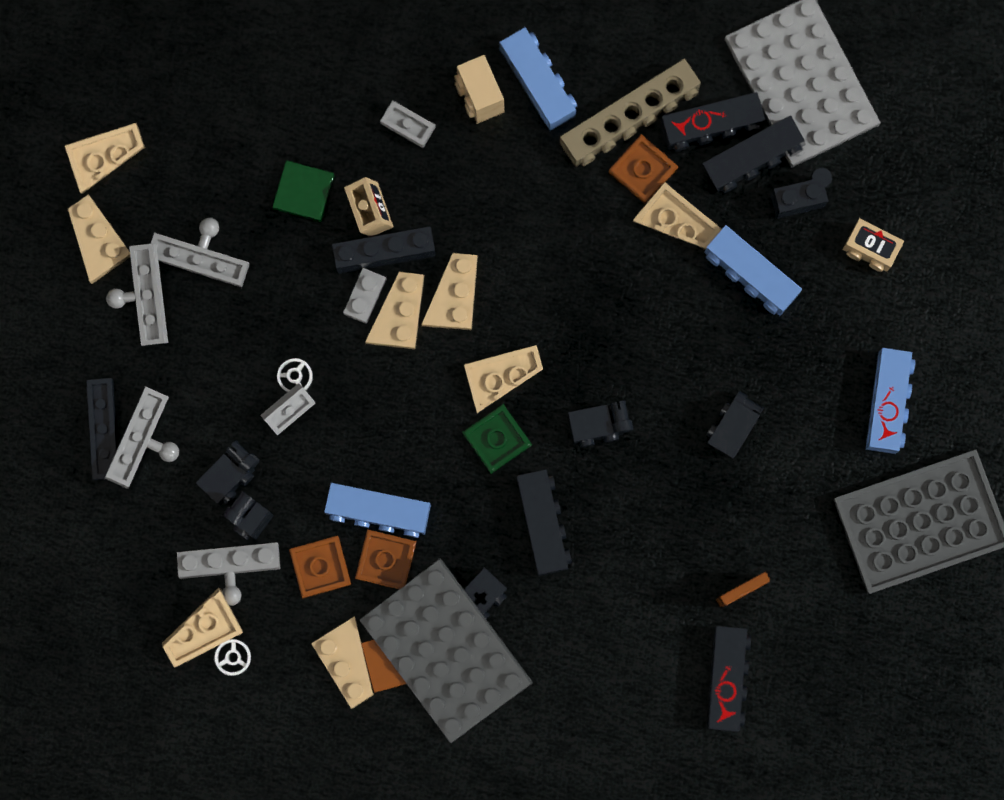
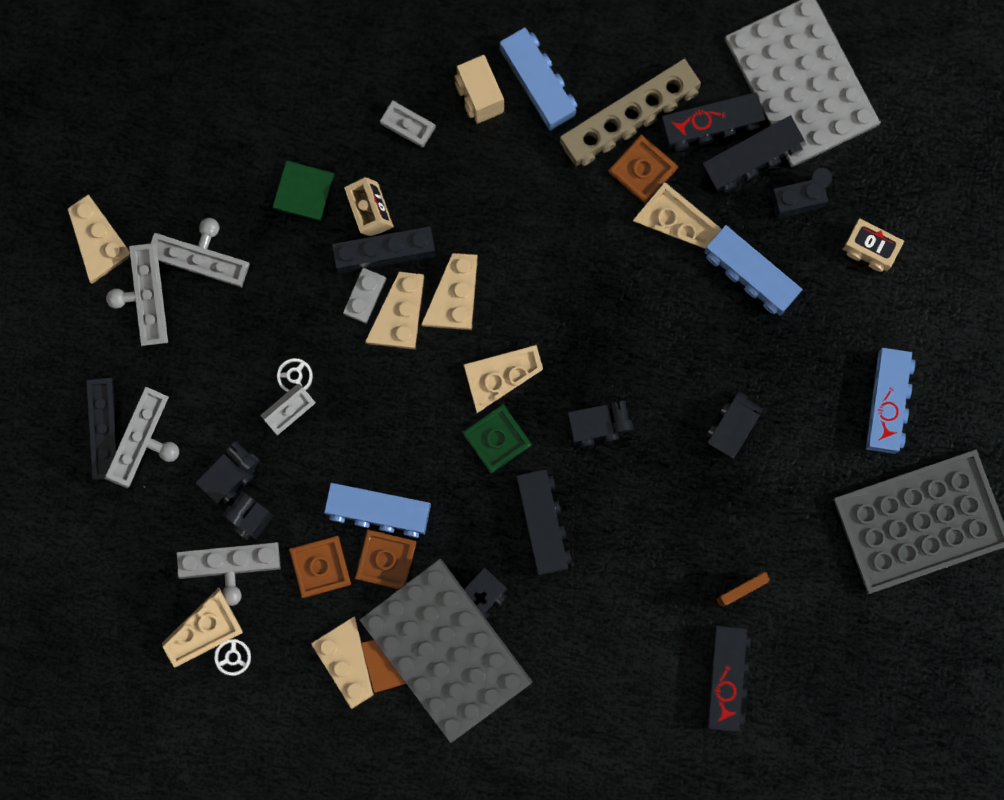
tan wing [65,123,145,194] -> none

